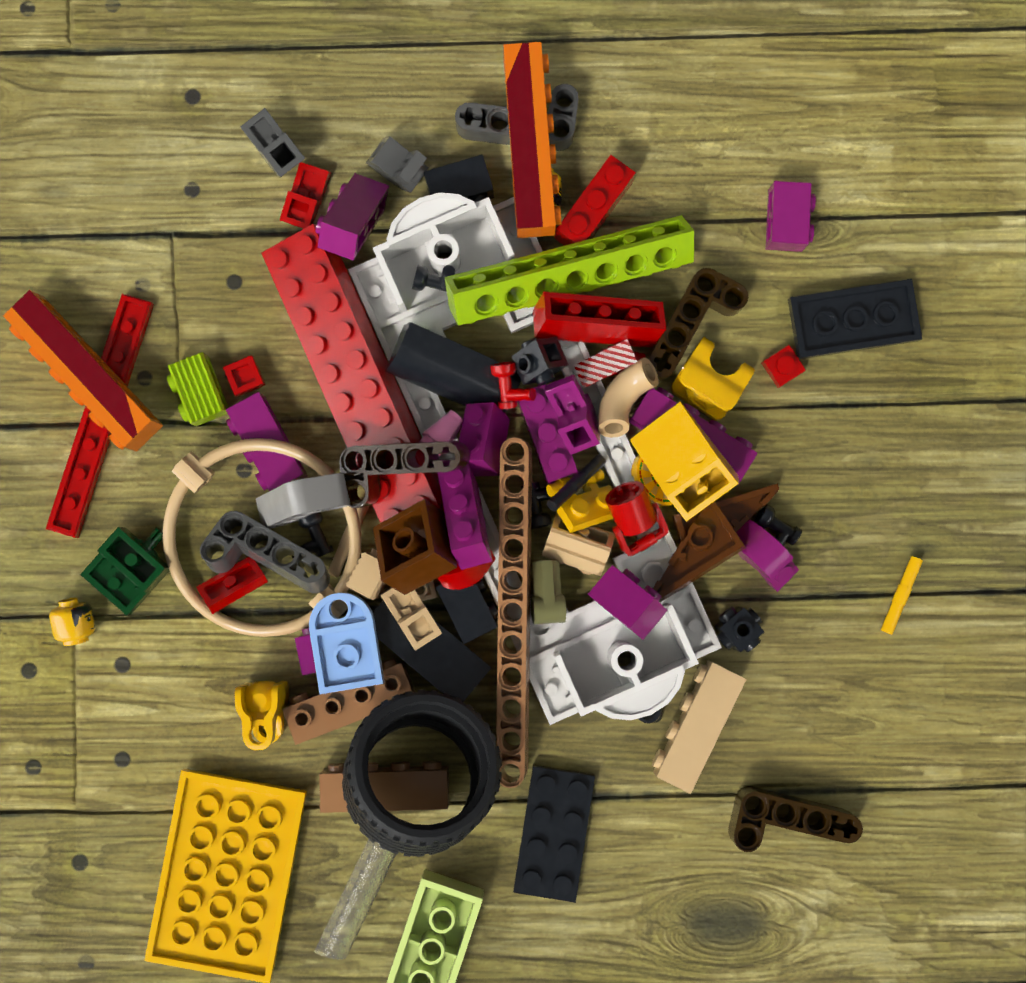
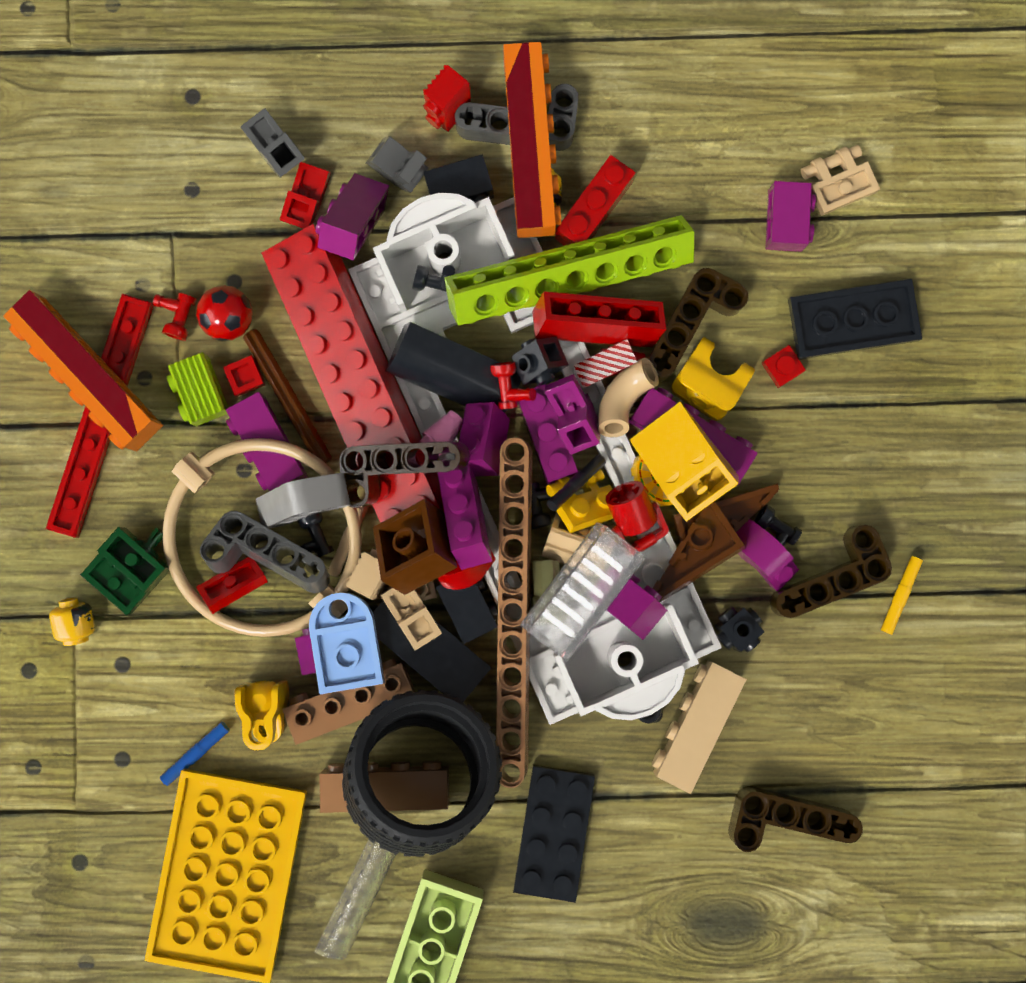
none -> red piece [153,293,197,341]
none -> blue piece [160,722,230,786]
none -> red piece [196,285,253,341]
none -> reddish brown axle [243,329,332,463]
none -> red brick [423,65,471,132]
none -> clear brick [520,522,646,662]
none -> dark brown beam [770,525,892,618]
none -> tan plate [801,145,880,216]

